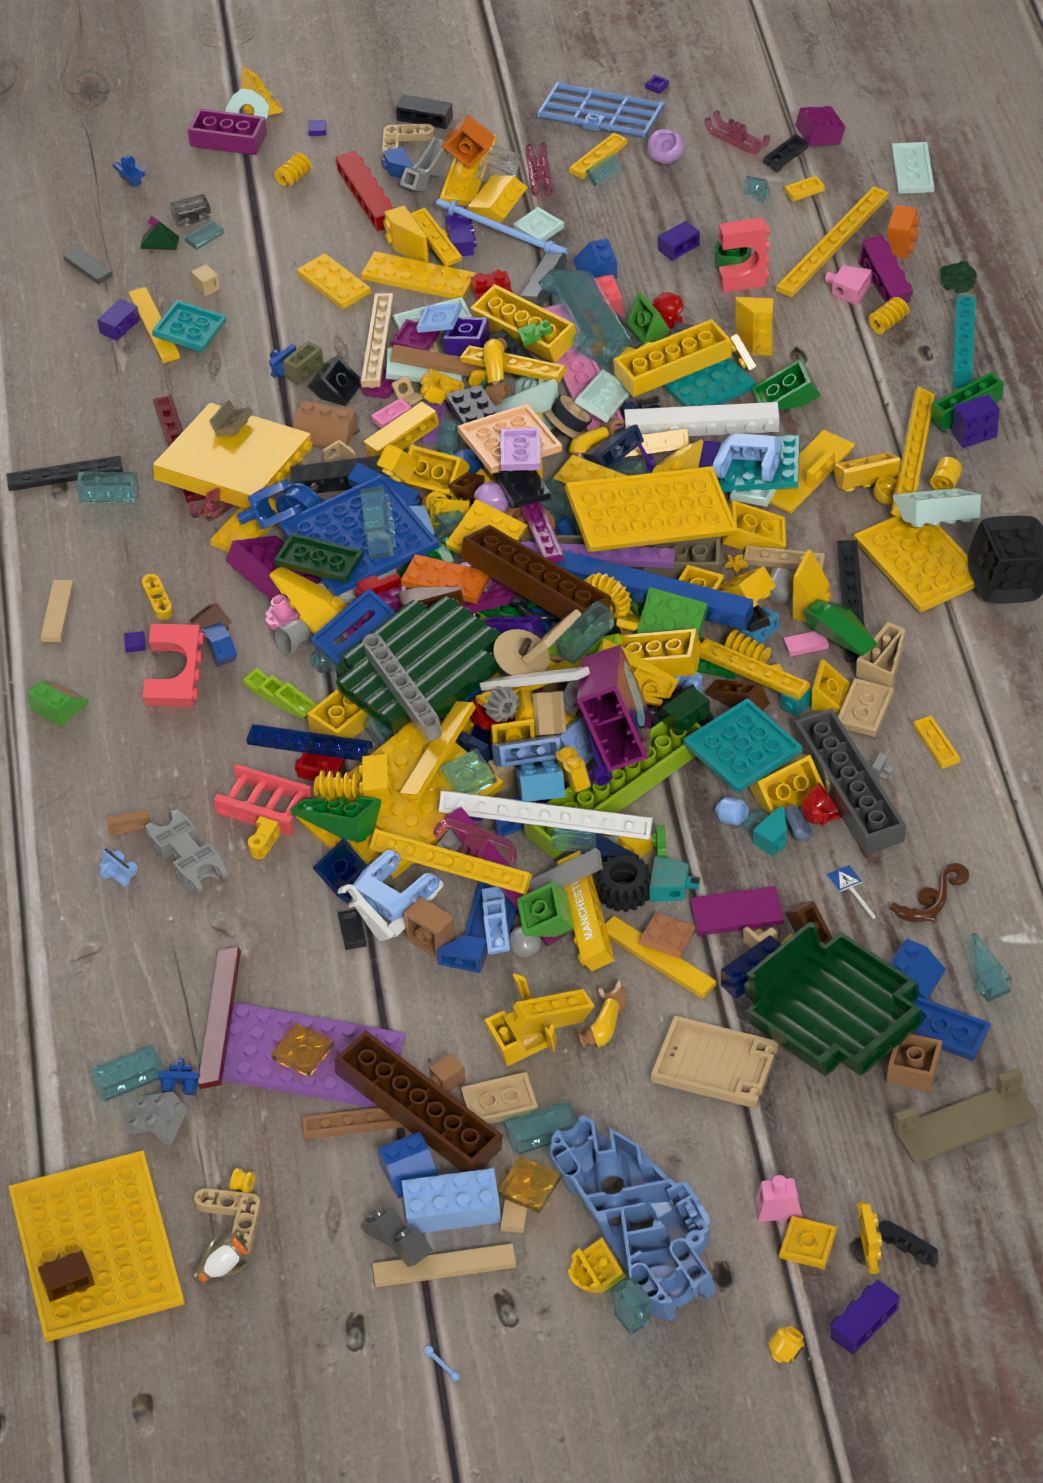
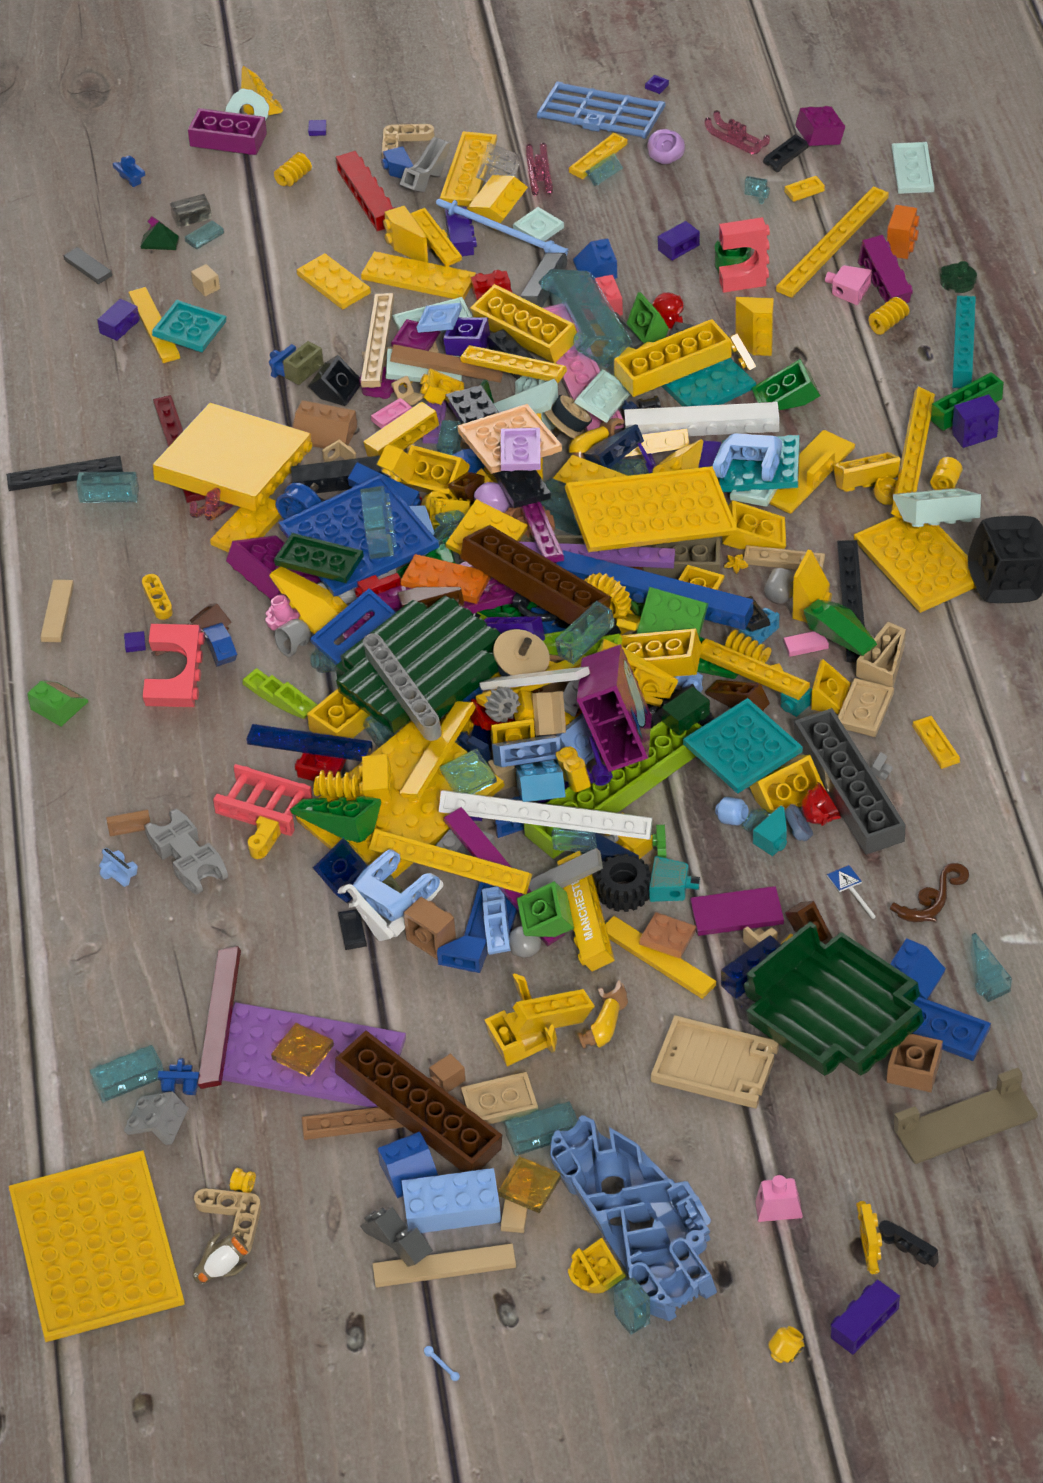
reddish brown brick [37,1250,95,1302] -> none
dark tan bracket [210,400,253,437] -> none
blue piece [237,479,302,529] -> none
black brick [396,94,453,129] -> none
clear pink piece [433,819,517,864] -> none
orange brick [442,115,495,168] -> none
yellow tile [469,370,487,387] -> none
yellow piece [483,338,512,405] -> none
bright green plate [518,320,553,346] -> none
tan tile [523,610,582,664] -> none
blue cone [555,516,577,535] -> none
yellow slope [718,566,776,607] -> none
yellow tile [779,1216,837,1270] -> none

